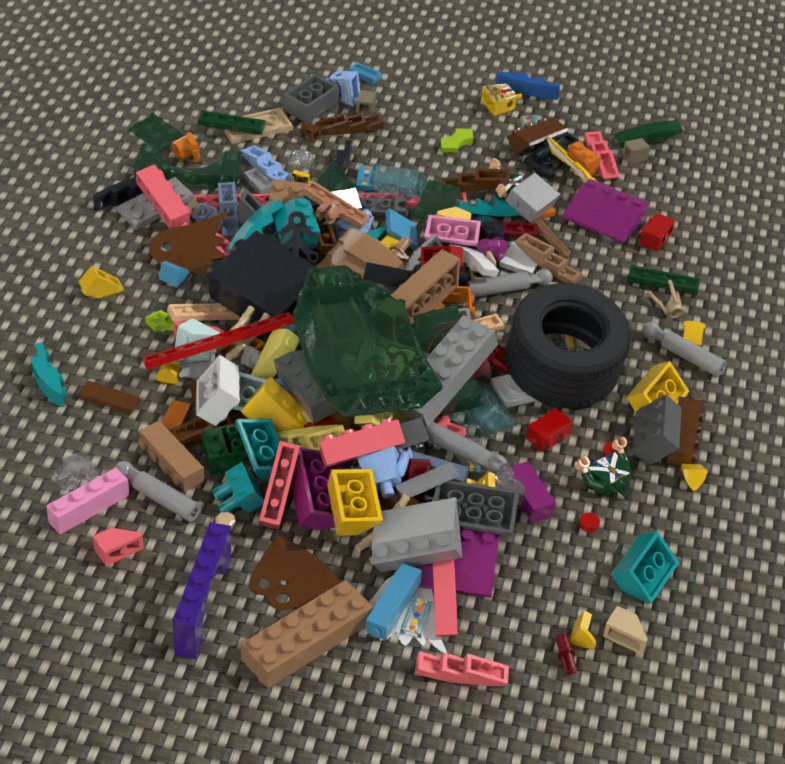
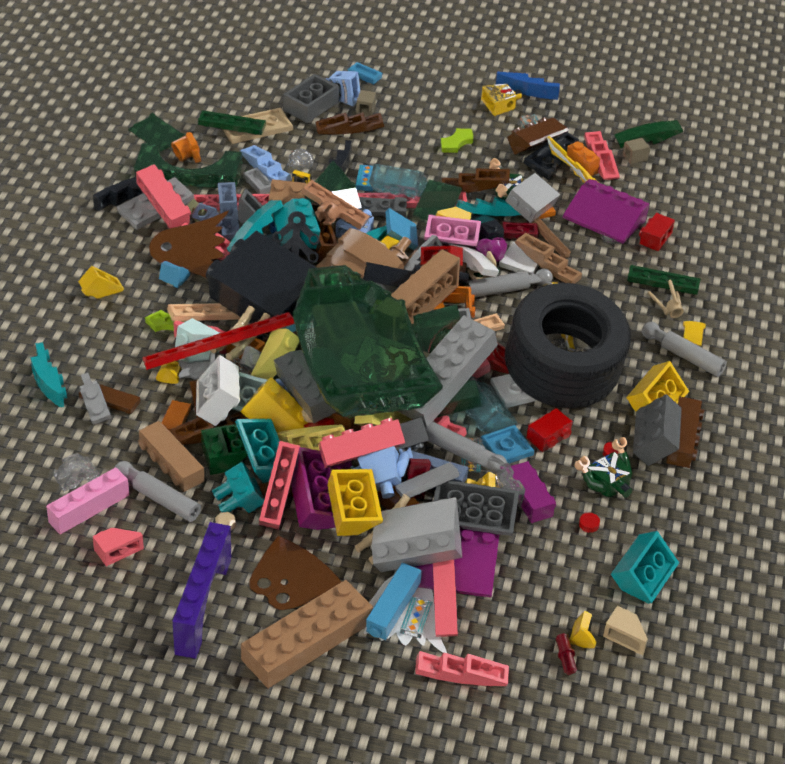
reddish brown bush [300,121,322,142] -> none
yellow tile [681,464,708,491] -> none
none -> light grey hinge [80,372,112,425]
none -> dark azure tile [480,425,534,464]

